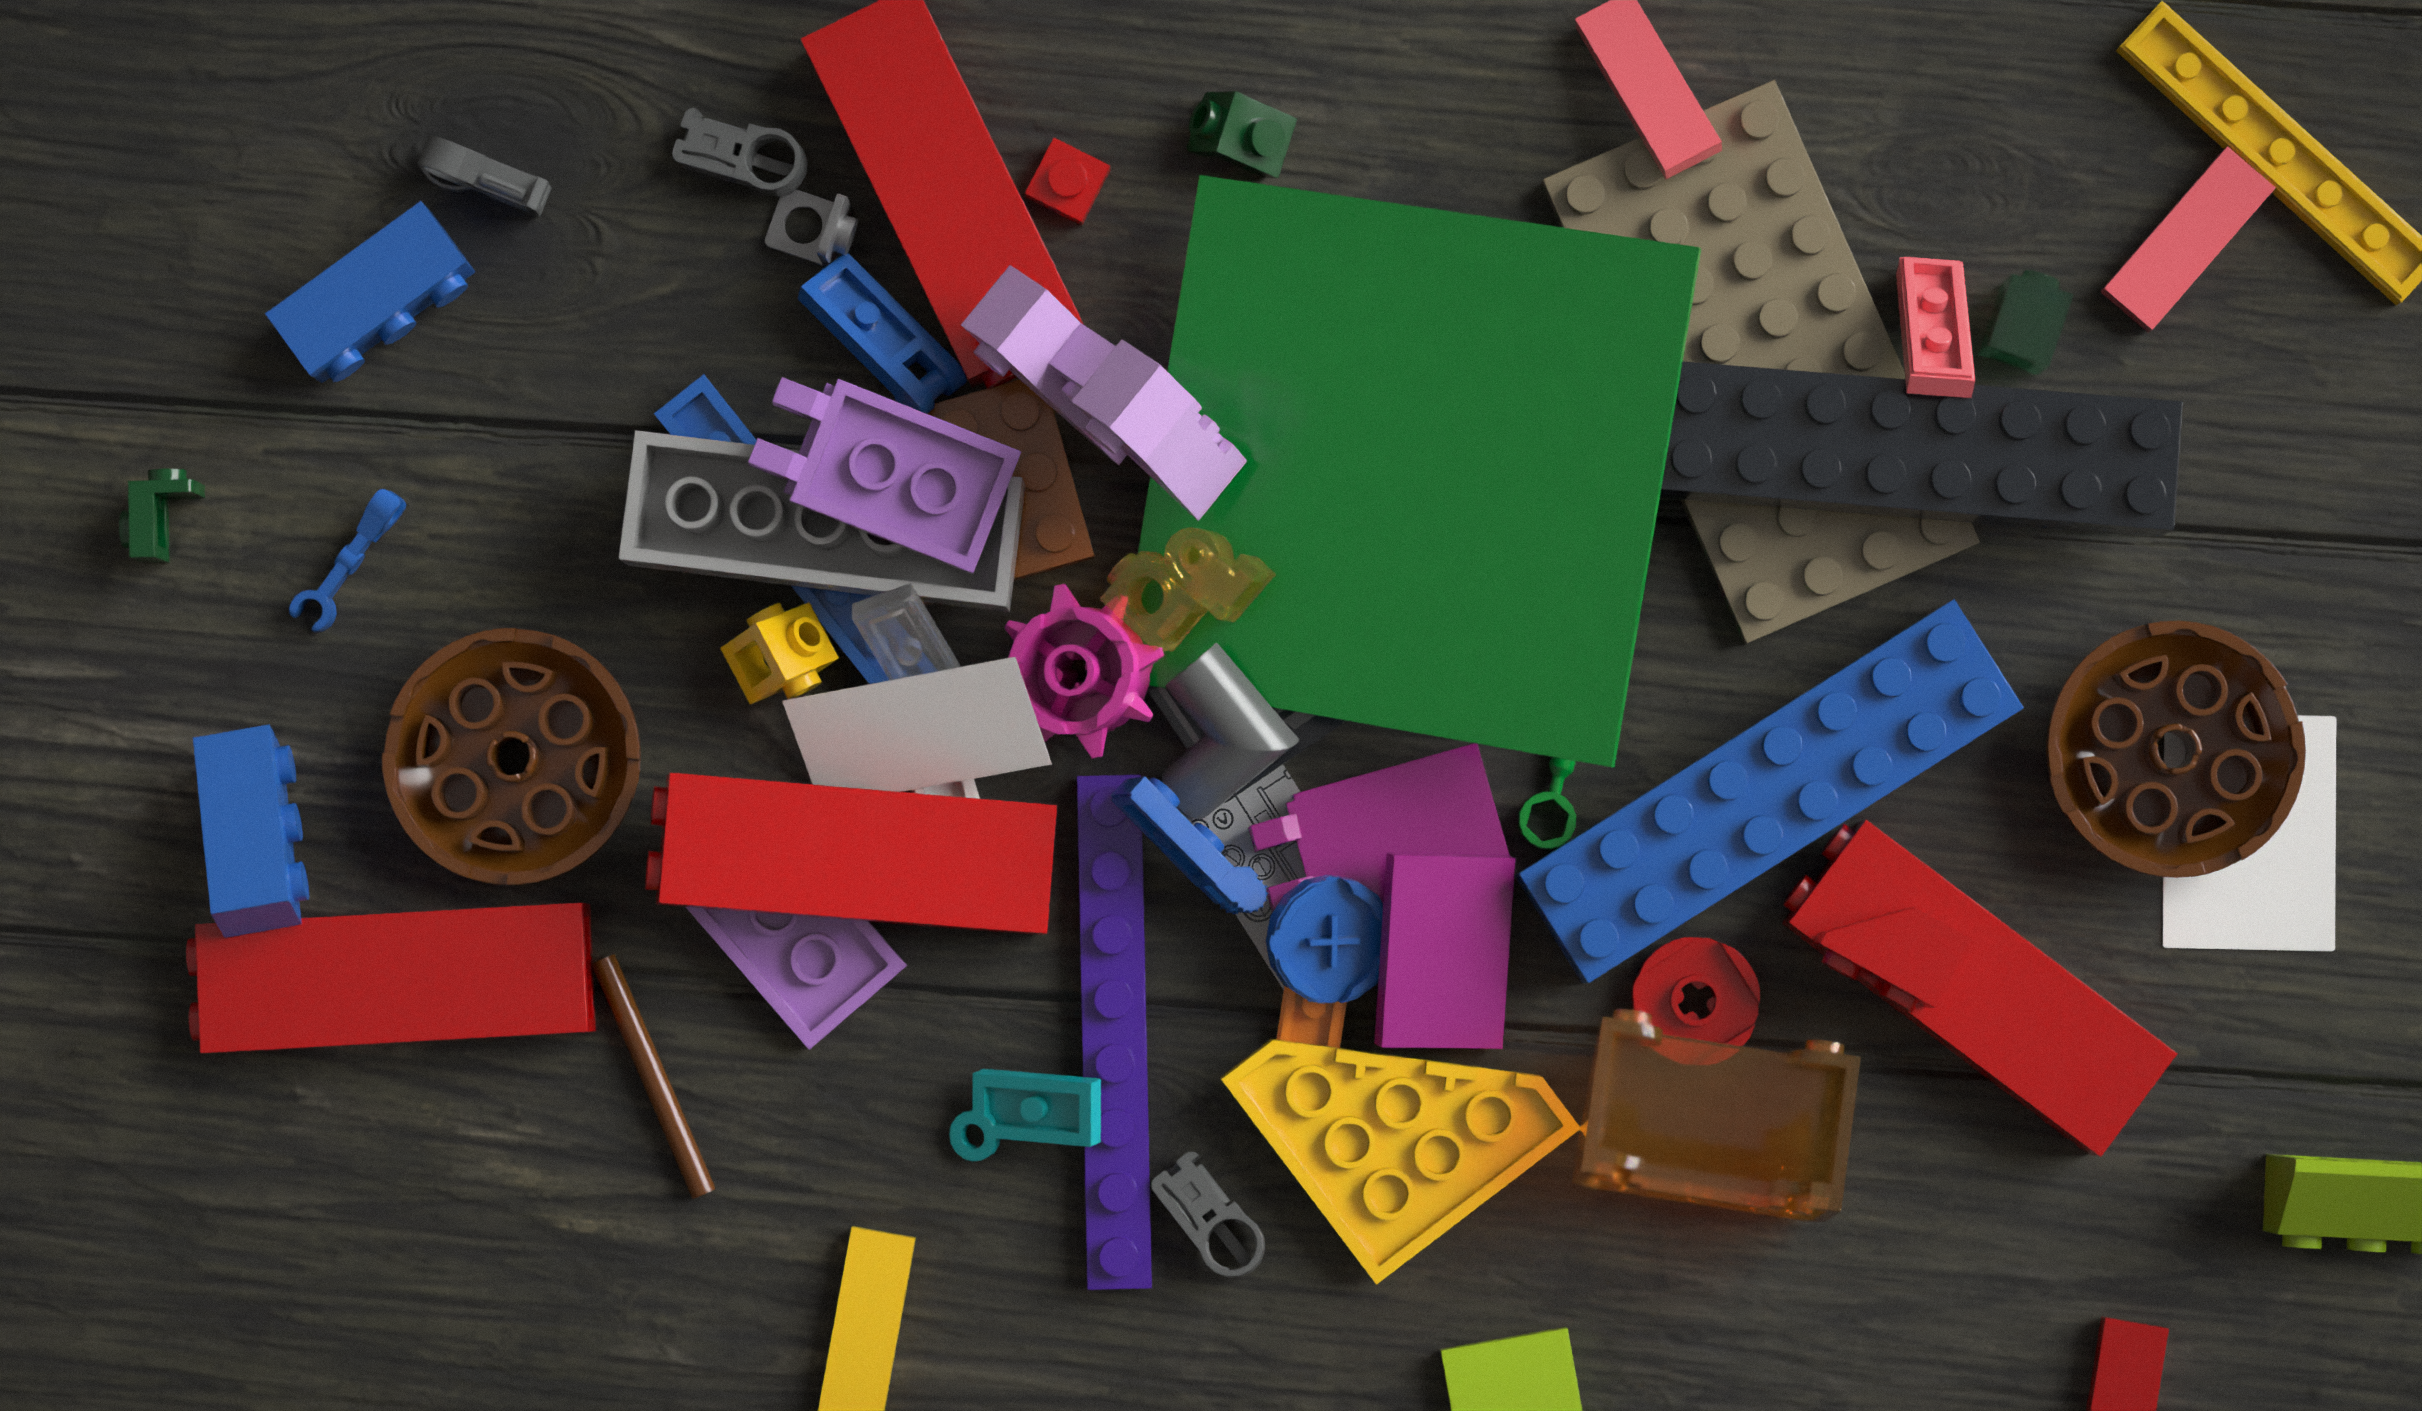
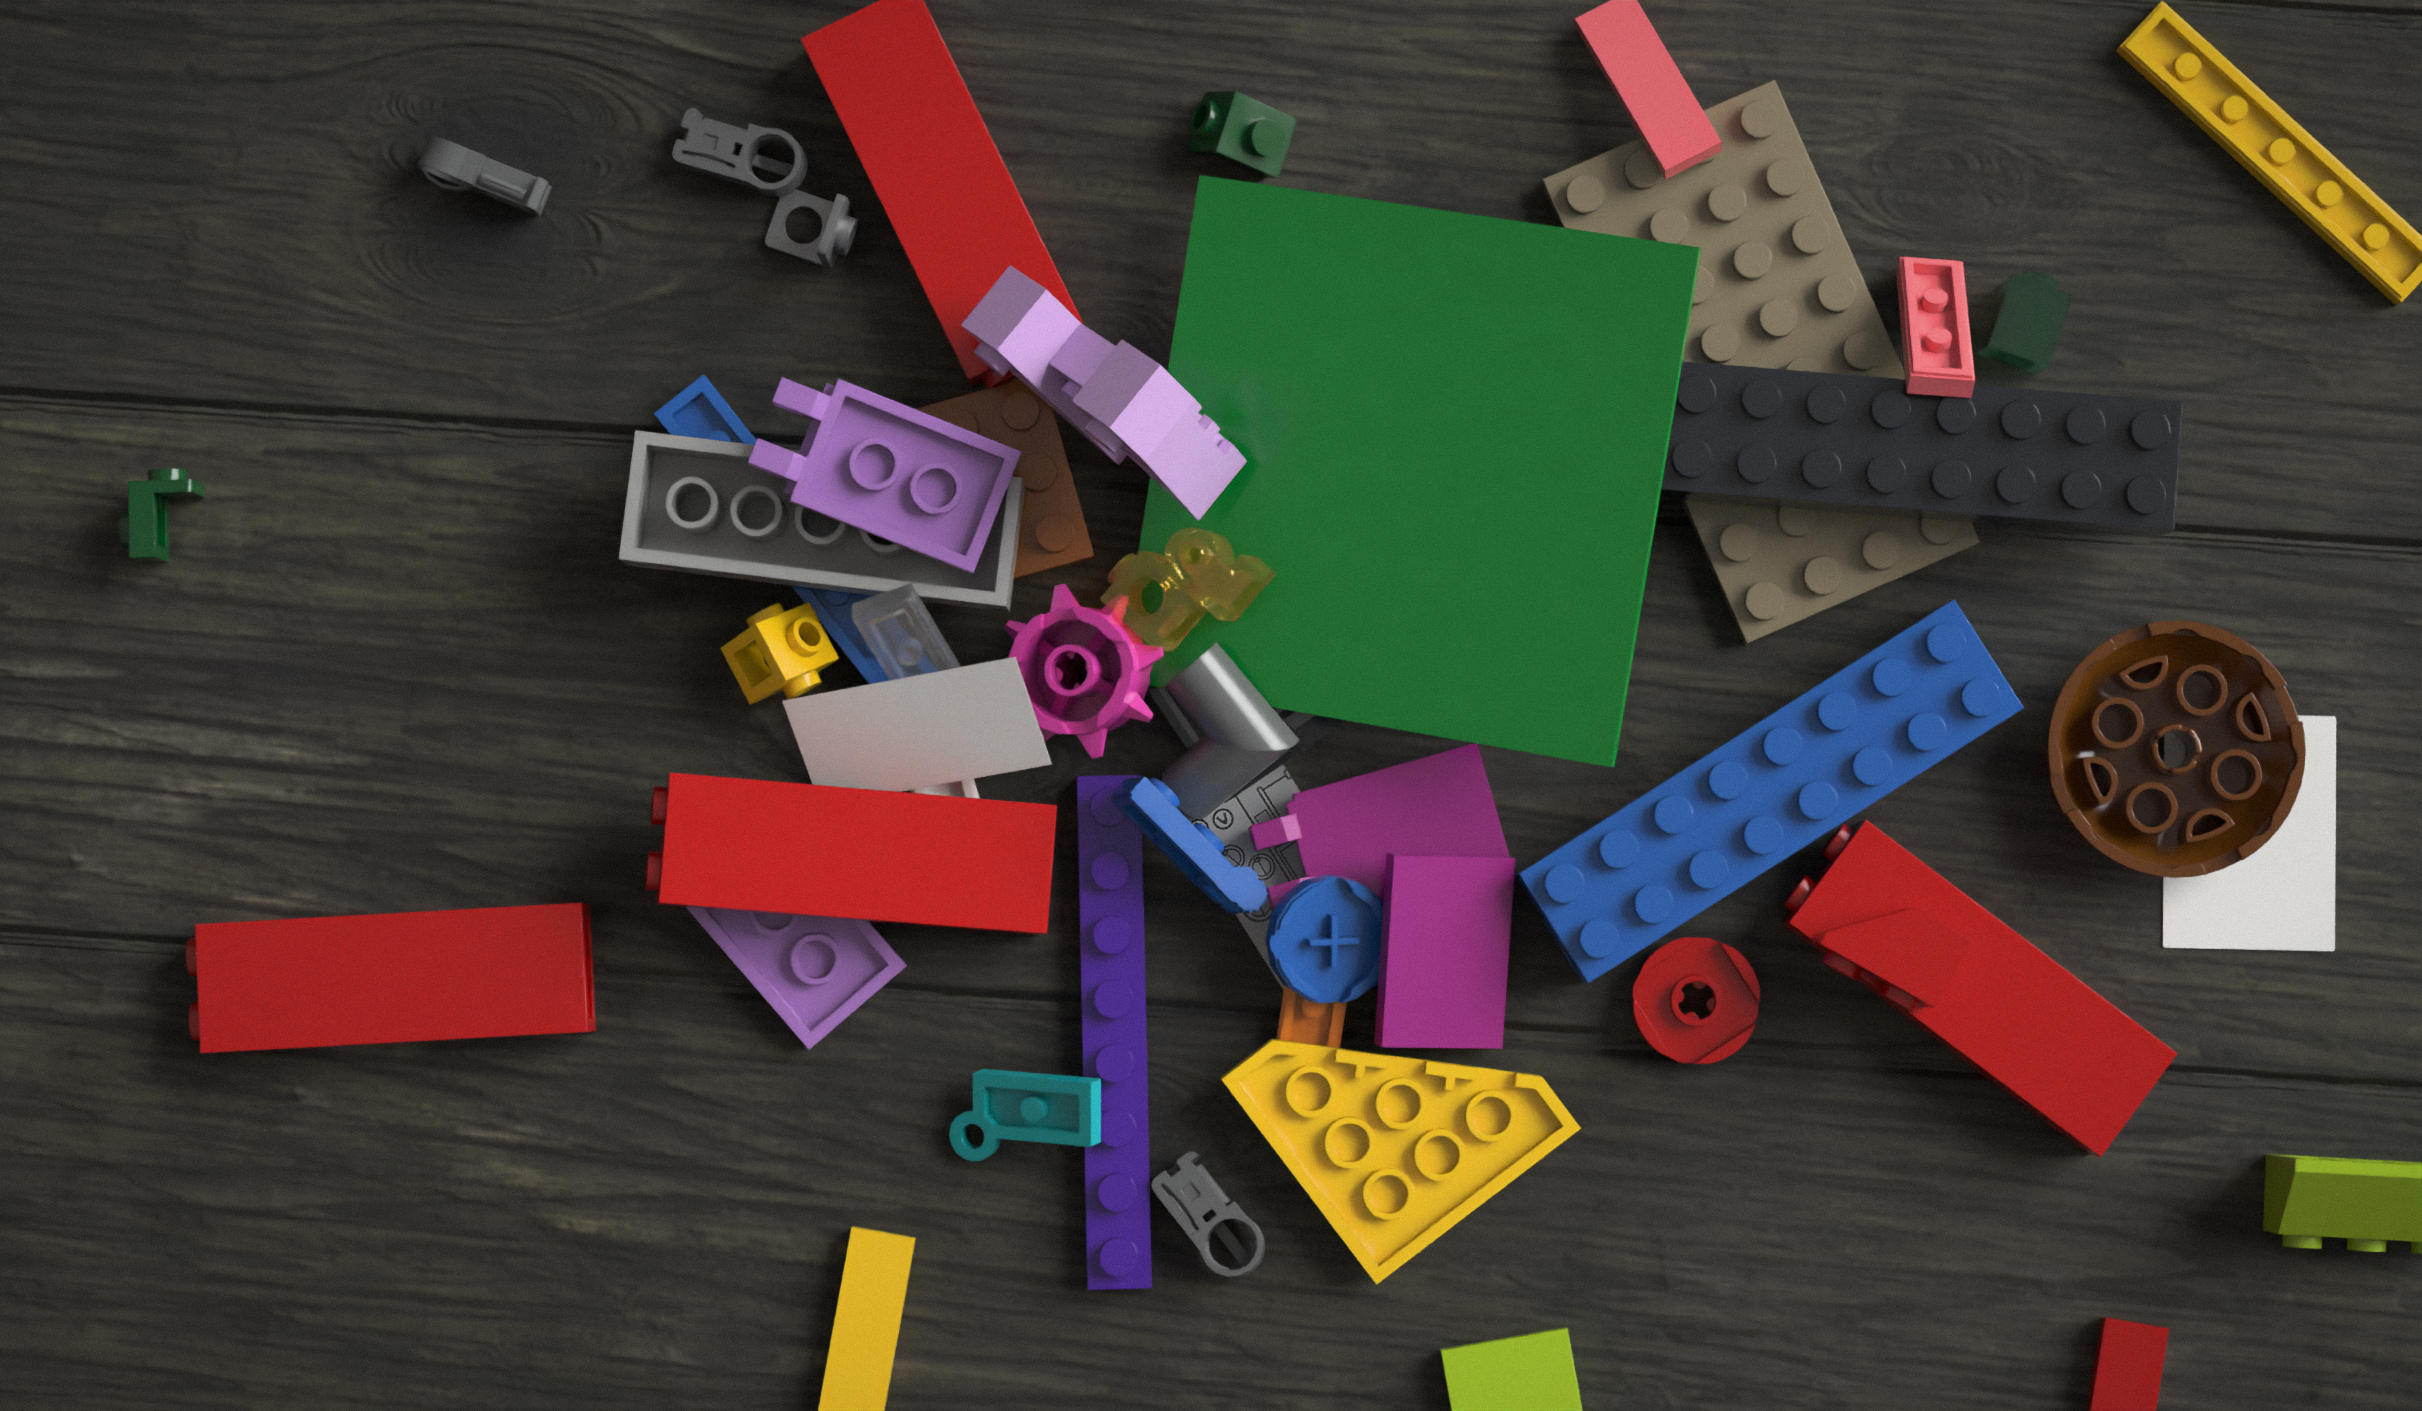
blue brick [193,724,309,938] -> none
blue brick [265,201,475,383] -> none
blue piece [289,489,406,632] -> none
reddish brown brick [382,628,641,885] -> none
reddish brown bar [591,954,716,1199] -> none
blue plate [797,253,966,414] -> none
red plate [1025,138,1111,225] -> none
green piece [1518,757,1576,849] -> none
clear orange windscreen [1572,1009,1861,1222] -> none
coral tile [2100,146,2276,333] -> none

